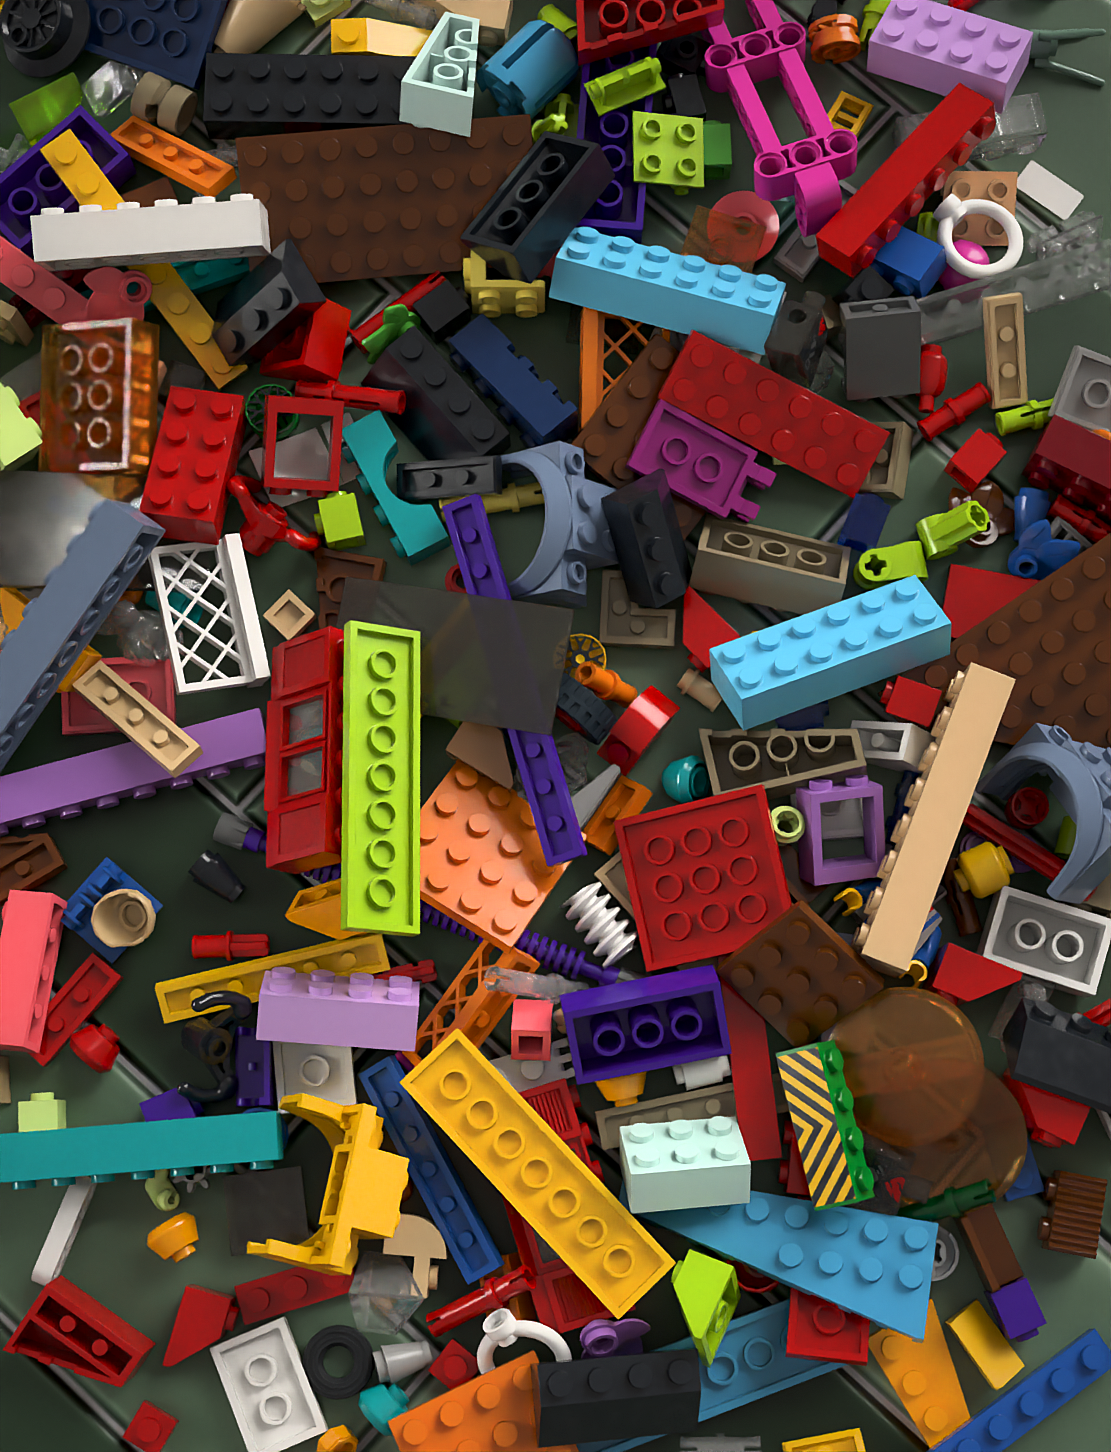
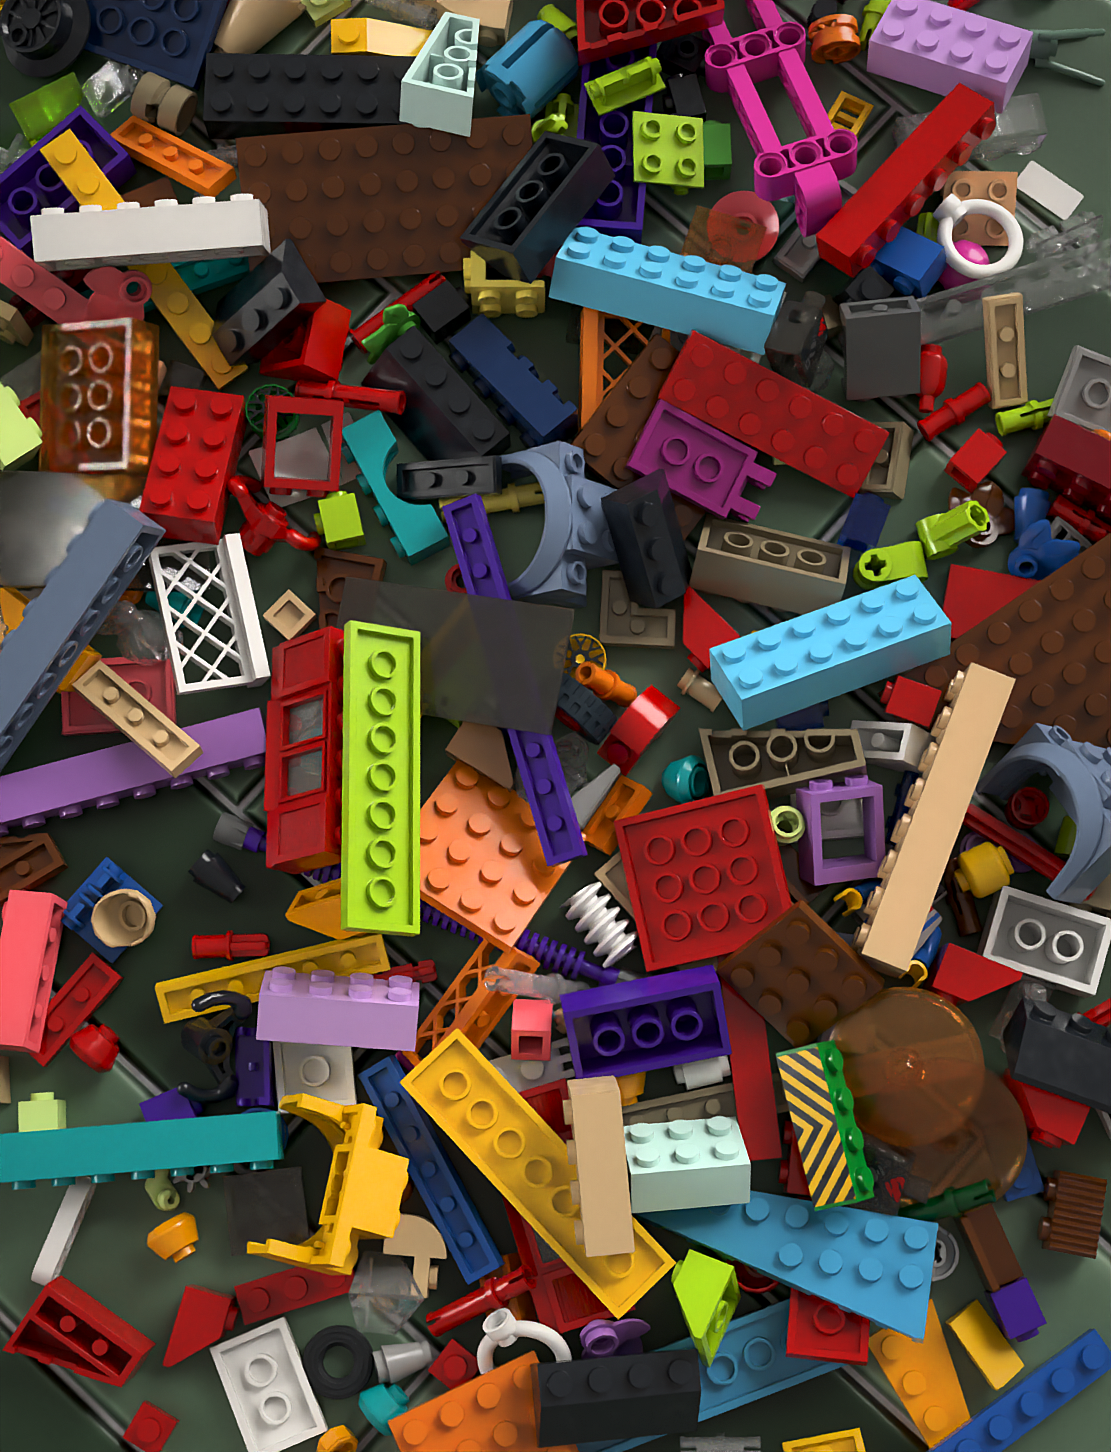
none -> tan wedge [563,1075,635,1257]

